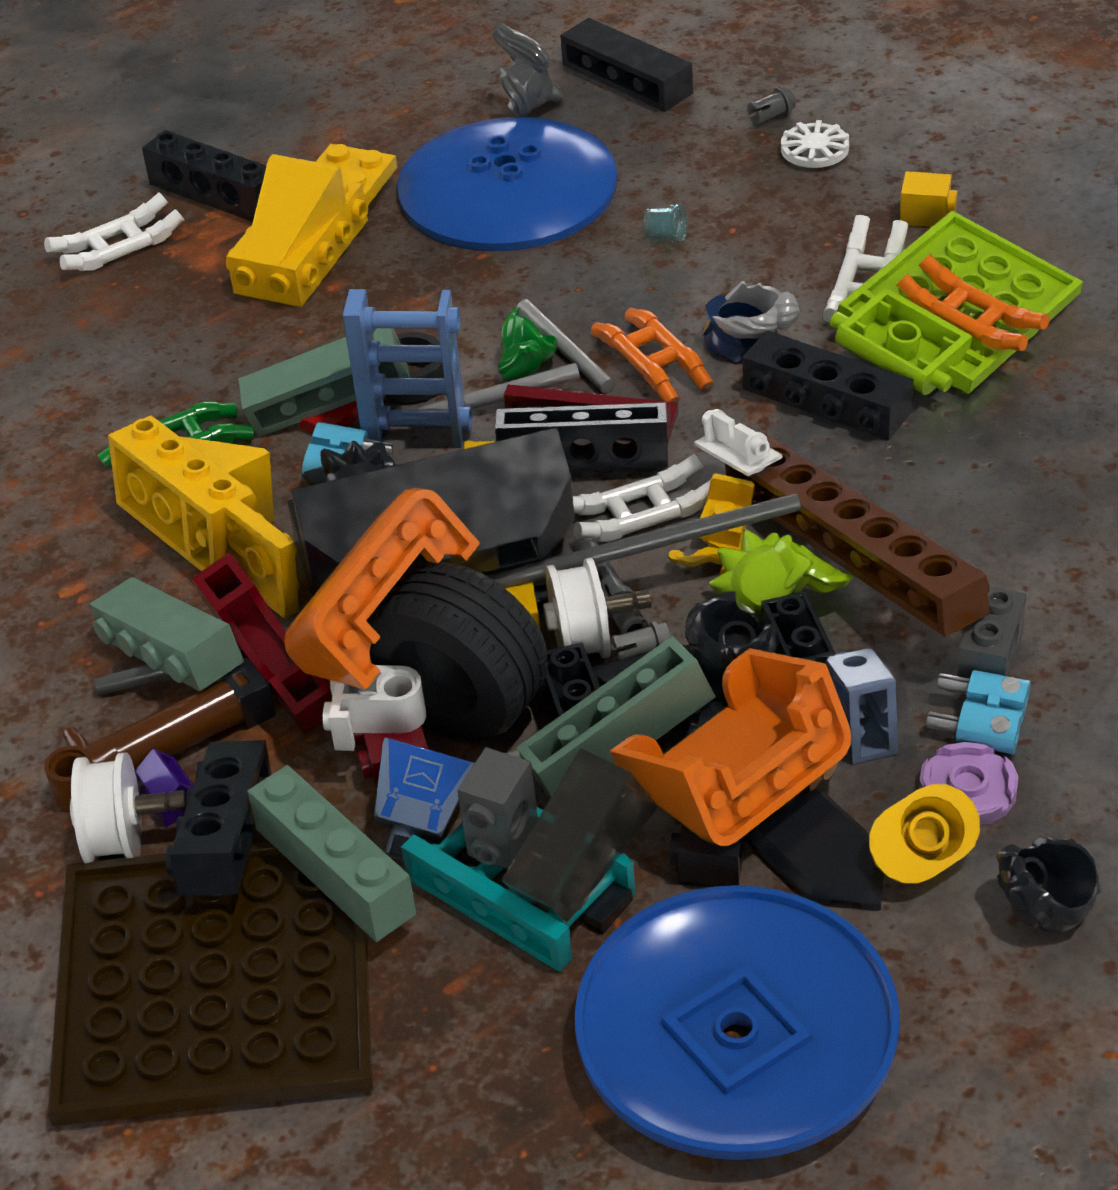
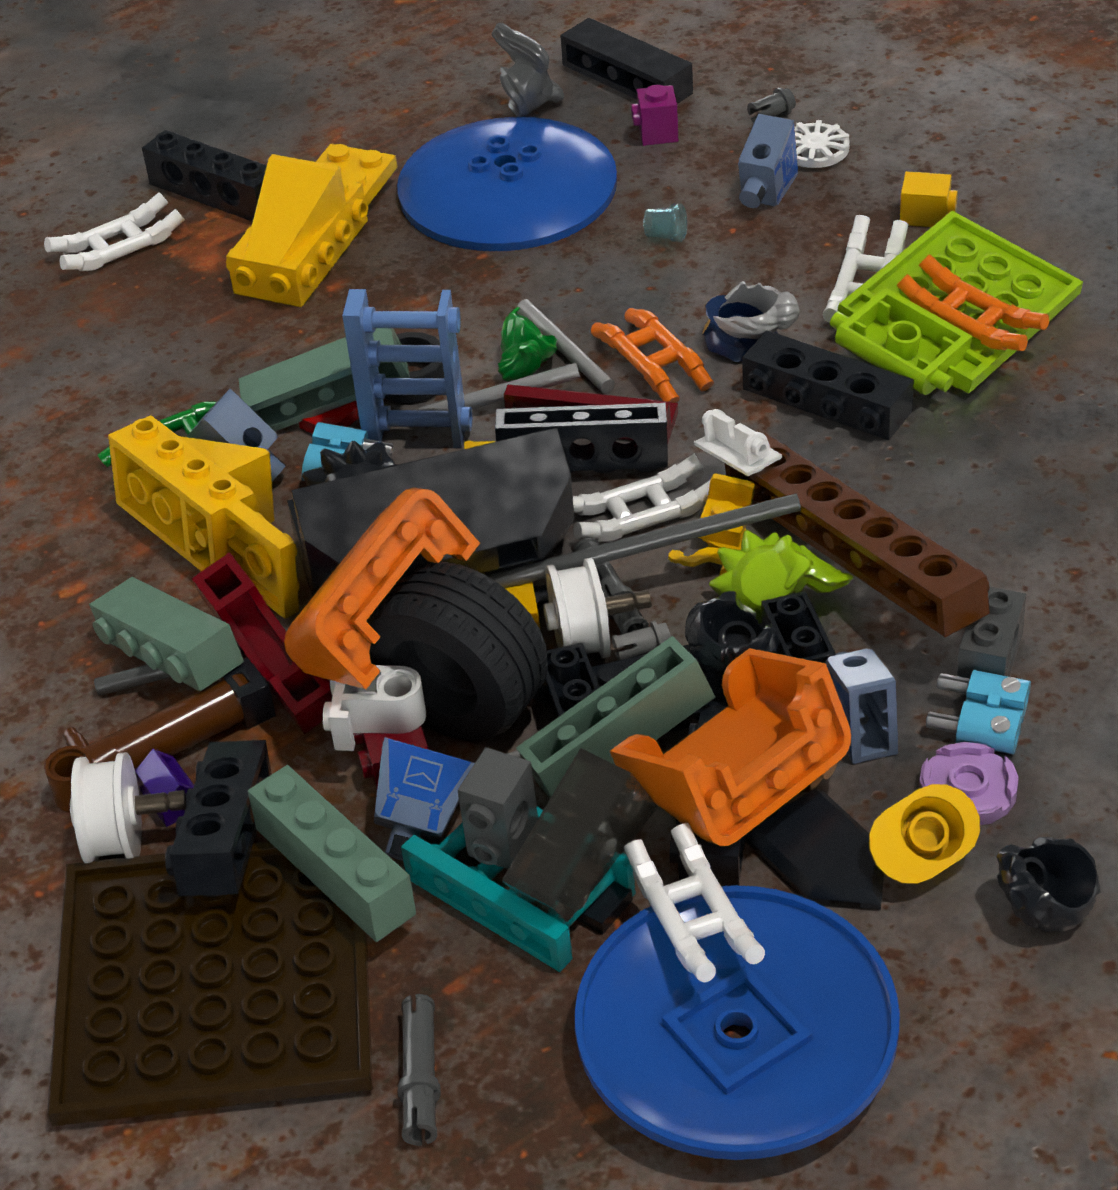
none -> sand blue torso [186,389,286,481]
none -> dark grey pin [397,994,441,1146]
none -> white piece [624,823,765,982]
none -> magenta brick [631,85,679,146]
none -> sand blue torso [738,114,798,208]

